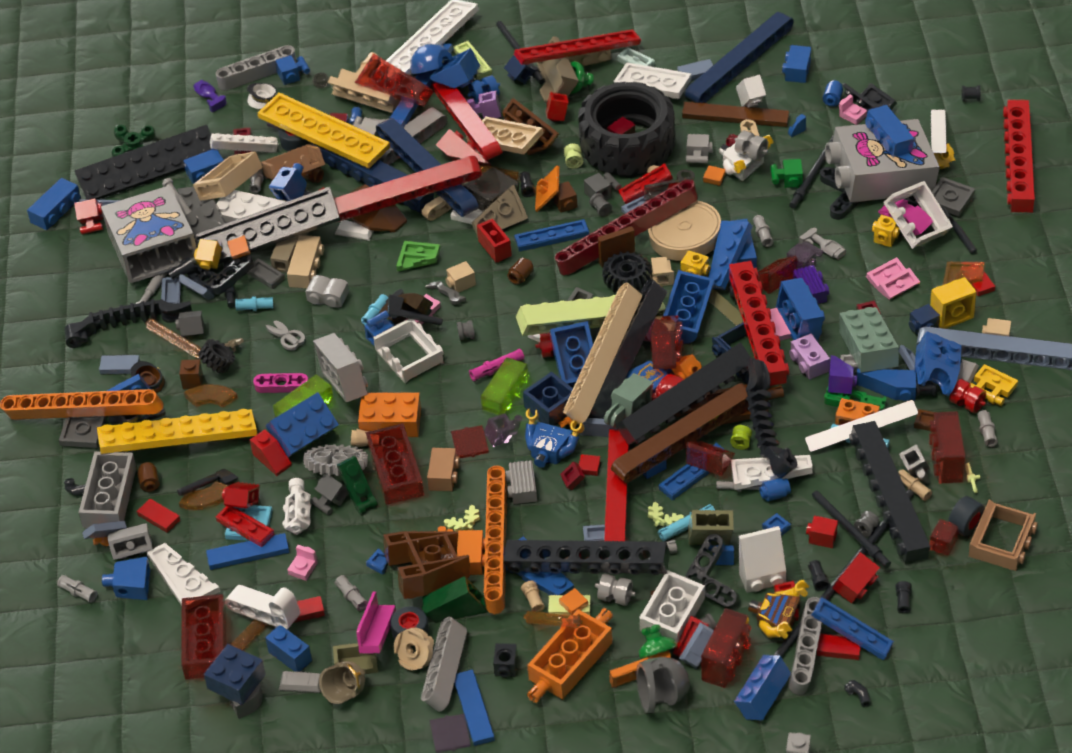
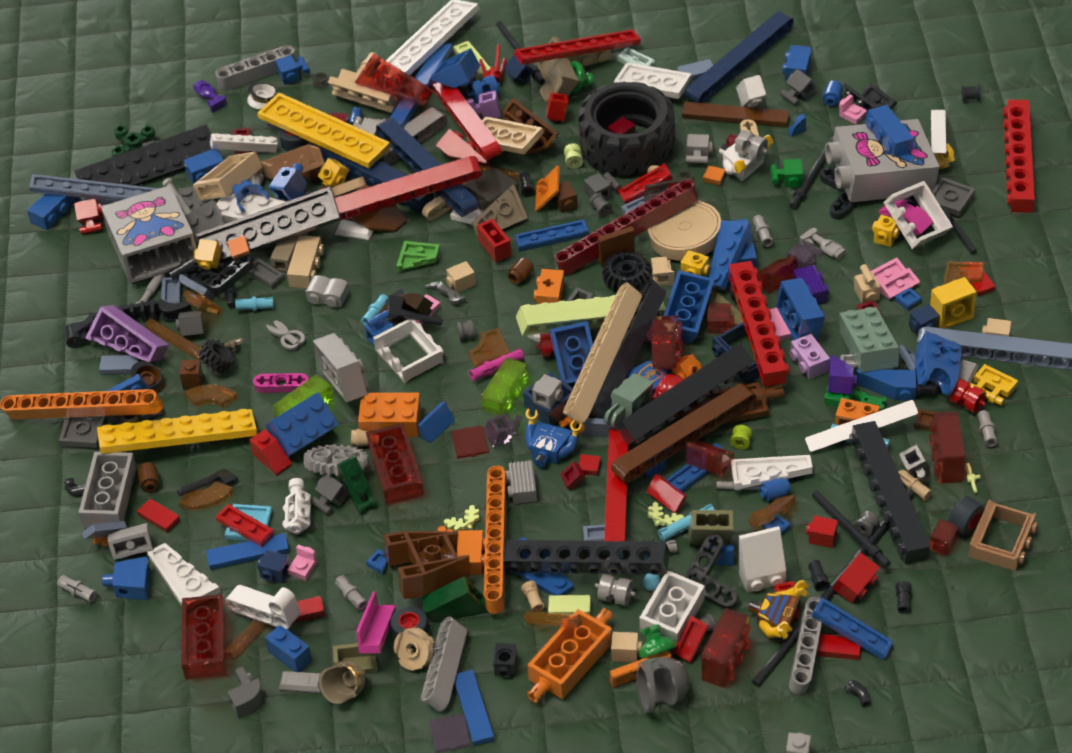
dark blue brick [204,644,266,705] -> none
red brick [222,482,260,508] -> none
blue cylinder [410,43,453,74] -> none
medium nougat brick [427,448,460,491] -> none
orange tile [559,588,588,615] -> none
sand blue tile [679,622,718,669] -> none
blue brick [734,655,791,720] -> none
black piece [746,358,798,478] -> none
none -> sand blue tile [29,174,158,202]
none -> medium lavender wedge [86,305,169,362]
none -> clear orange tile [183,290,222,314]
none -> blue helmet [232,180,270,212]
none -> dark blue brick [257,550,290,584]
none -> yellow brick [318,158,350,188]
none -> tan beam [332,176,366,196]
none -> blue slope [418,401,455,443]
none -> clear orange tile [468,328,509,368]
none -> red plant [479,45,507,83]
none -> light grey brick [532,374,563,409]
none -> orange brick [534,269,565,304]
none -> tan brick [611,632,642,662]
none -> medium azure piece [643,573,661,591]
none -> tile [646,475,687,513]
none -> clear red brick [707,303,734,334]
none -> clear orange tile [749,494,796,527]
none -> dark grey brick [780,69,817,106]
none -> tan brick [854,264,880,303]
none -> blue tile [895,288,922,311]

